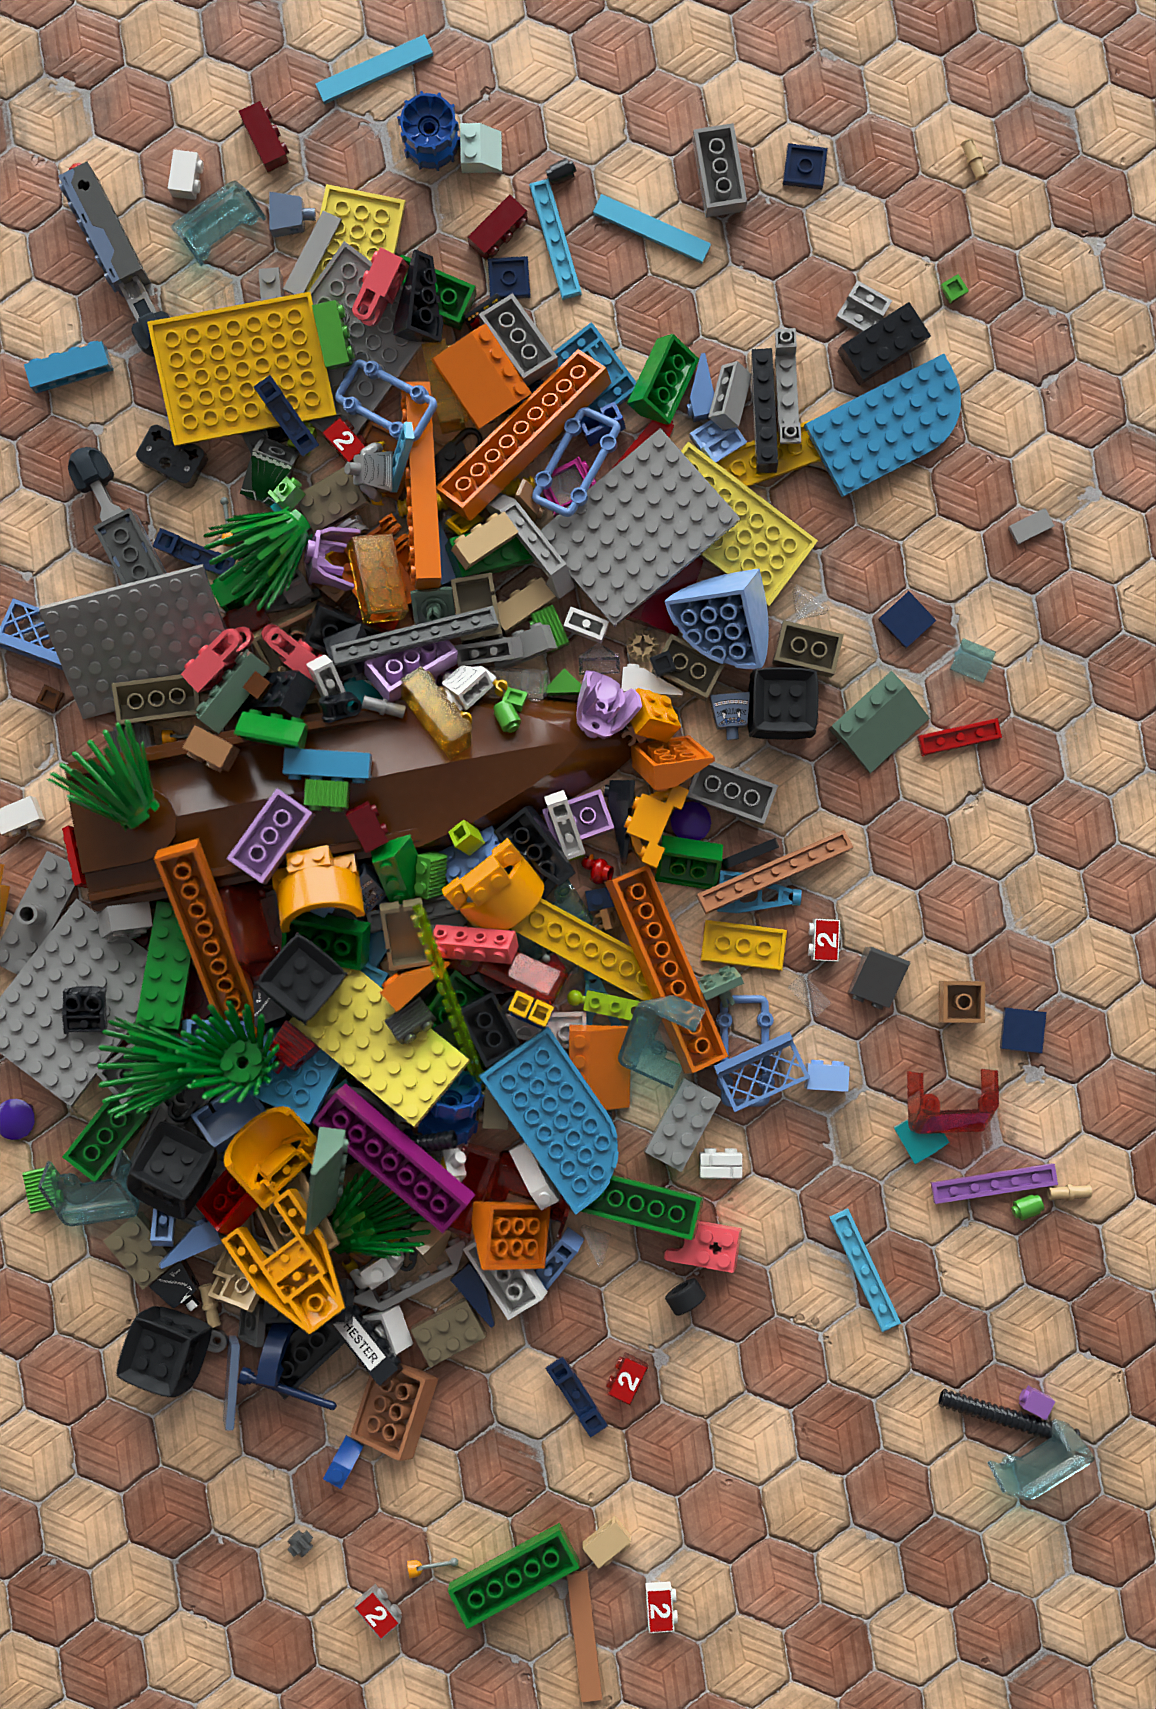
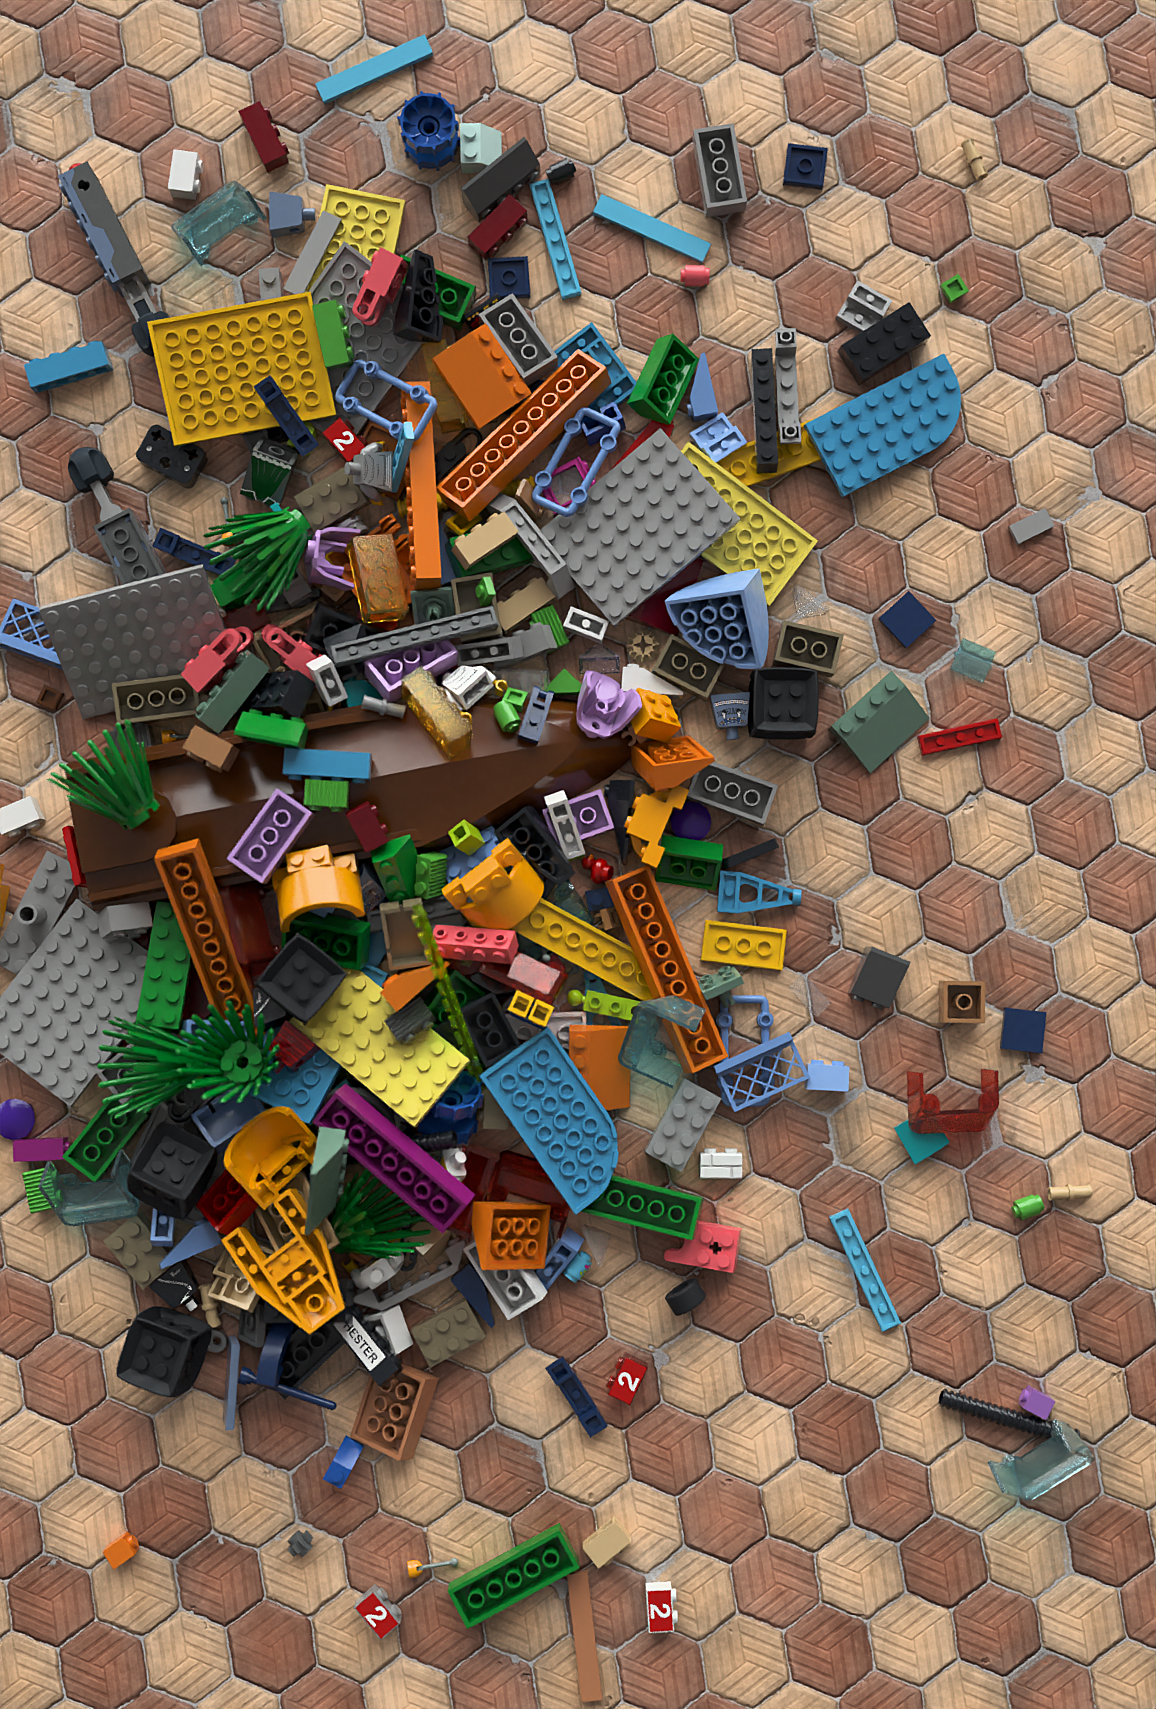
black slope [62,986,107,1034] -> none
reddish brown tile [243,671,273,701] -> none
bright green brick [268,476,306,512] -> none
black piece [319,691,362,723] -> none
white slope [509,1142,560,1210] -> none
black tile [649,650,676,678] -> none
nougat plate [697,830,854,914] -> none
light grey brick [709,361,752,430] -> none
red brick [808,919,840,961] -> none
medium lavender plate [931,1163,1058,1204] -> none
none -> magenta brick [13,1137,71,1162]
none -> orange brick [102,1531,139,1569]
none -> dark grey slope [461,137,540,222]
none -> bright green plate [475,577,496,606]
none -> plate [518,686,554,744]
none -> medium azure brick [563,1250,593,1283]
none -> coral brick [680,265,710,287]

